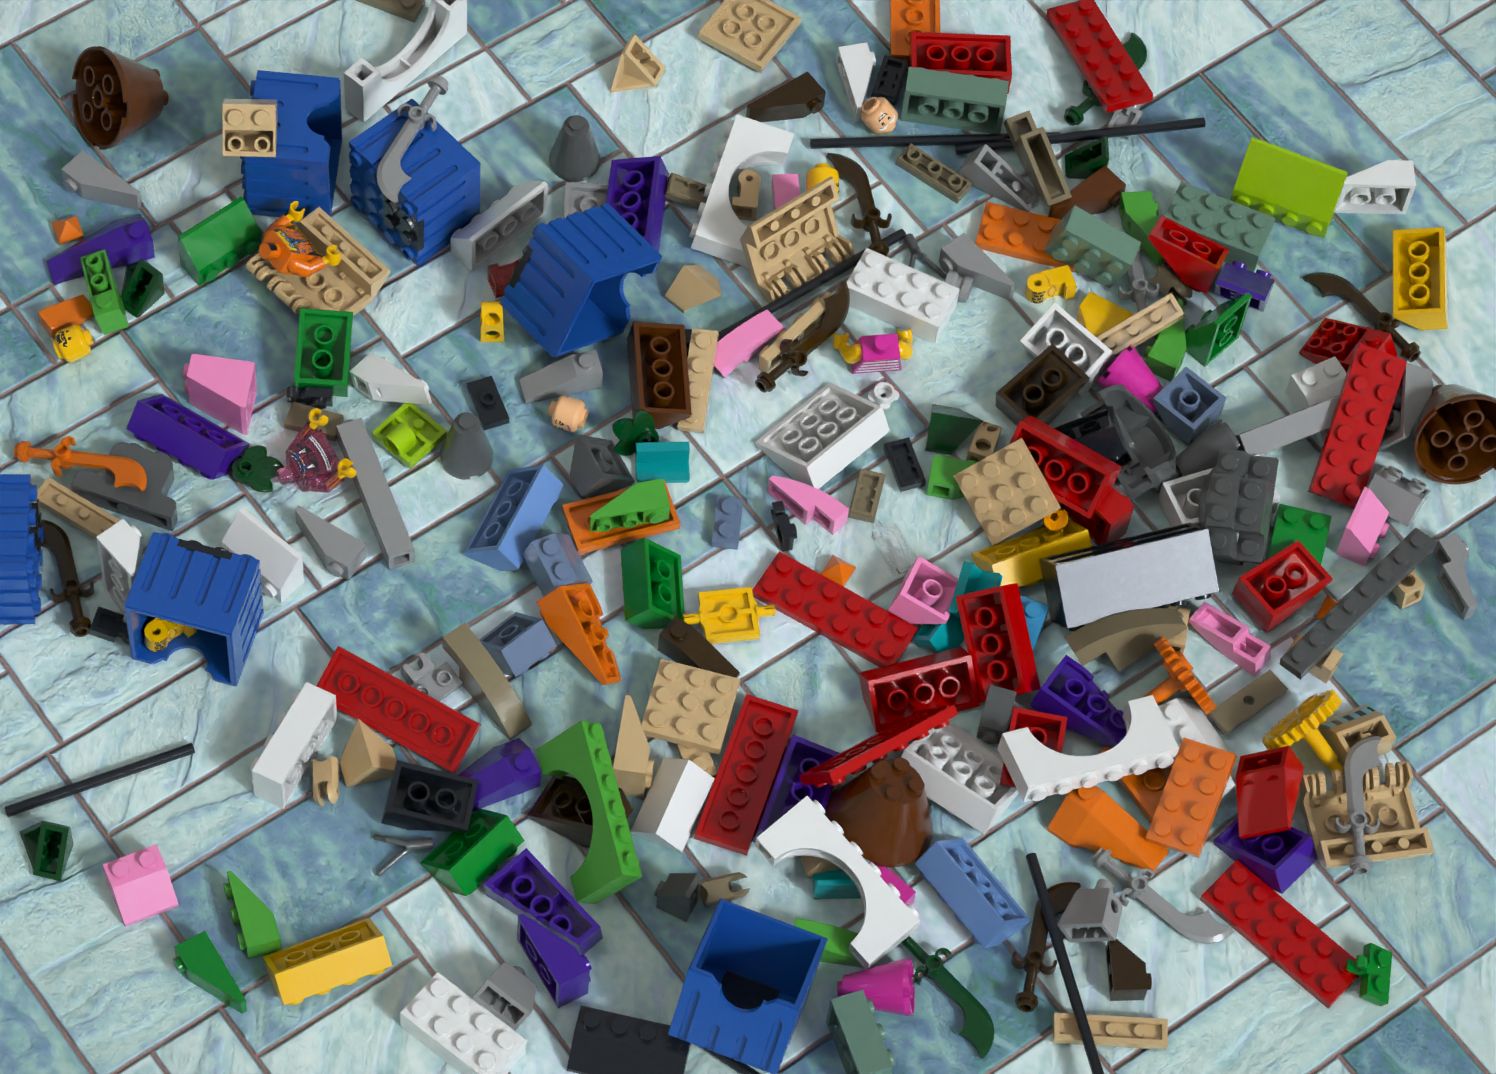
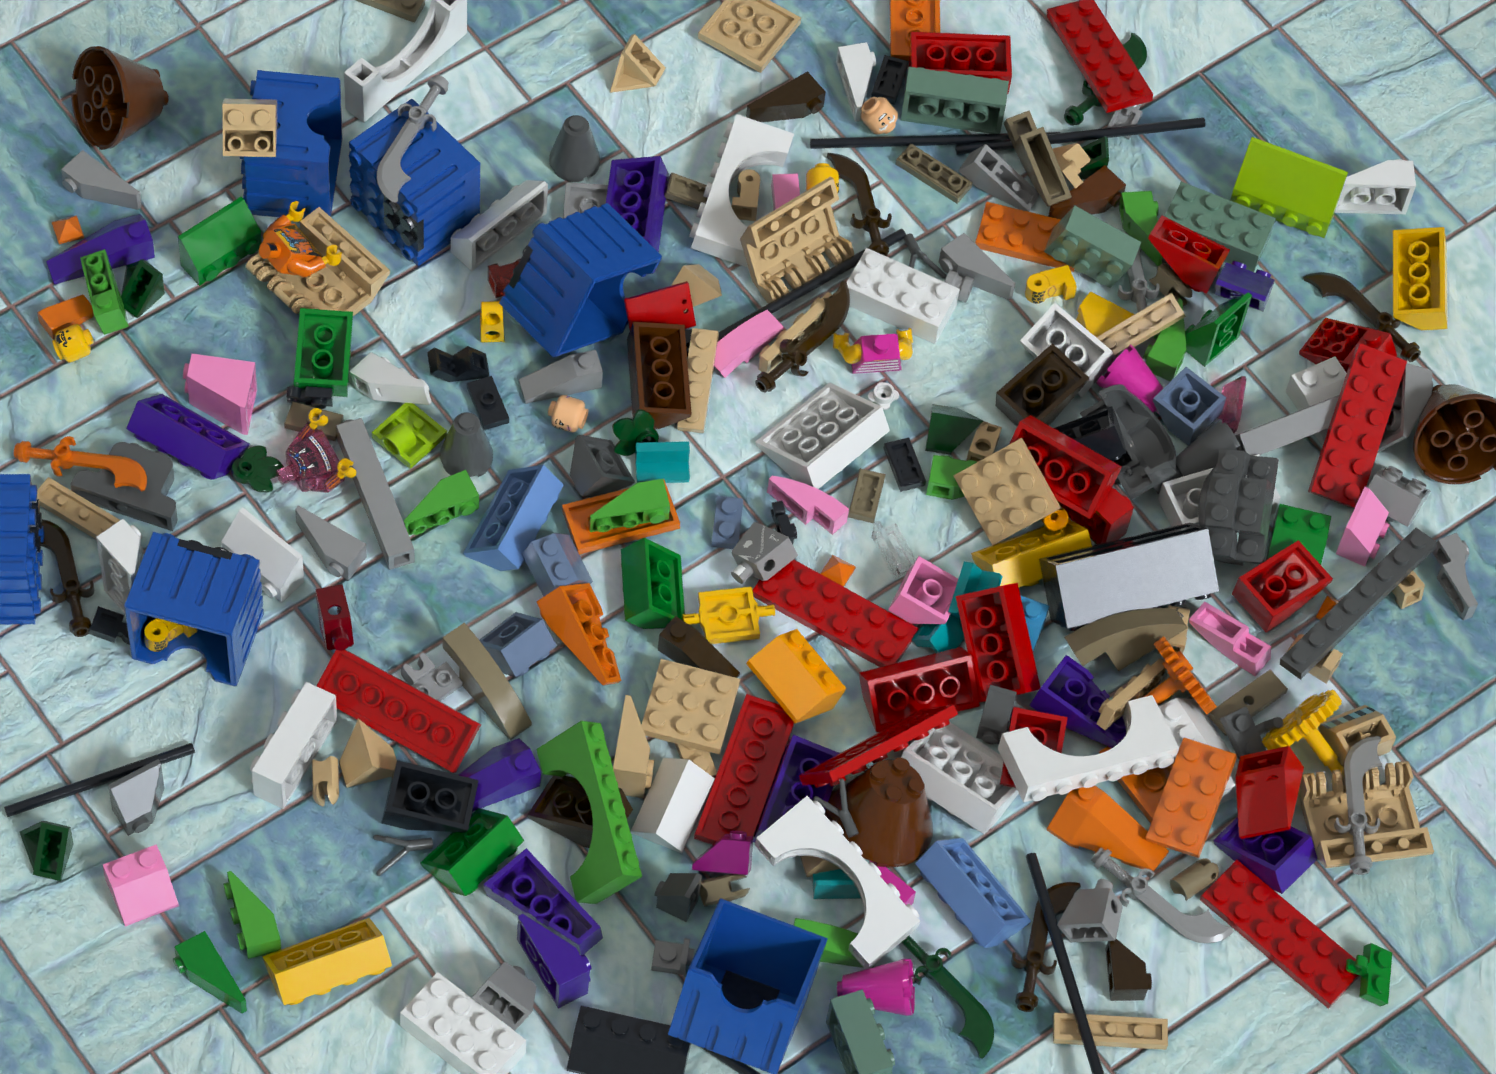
none -> slope [108,759,164,836]
none -> dark red torso [315,584,354,651]
none -> bright green slope [404,470,479,536]
none -> black slope [427,346,490,382]
none -> red container [624,281,696,330]
none -> light grey bracket [651,938,694,975]
none -> magenta slope [692,831,753,875]
none -> light grey torso [731,522,798,584]
none -> light orange slope [746,629,847,724]
none -> dark grey plant [814,778,859,838]
none -> tan slope [1052,143,1090,189]
none -> tan plate [1097,658,1166,730]
none -> dark tan piece [1170,858,1219,901]
none -> clear pink slope [1217,376,1246,434]
none -> dark grey plate [1220,706,1283,760]

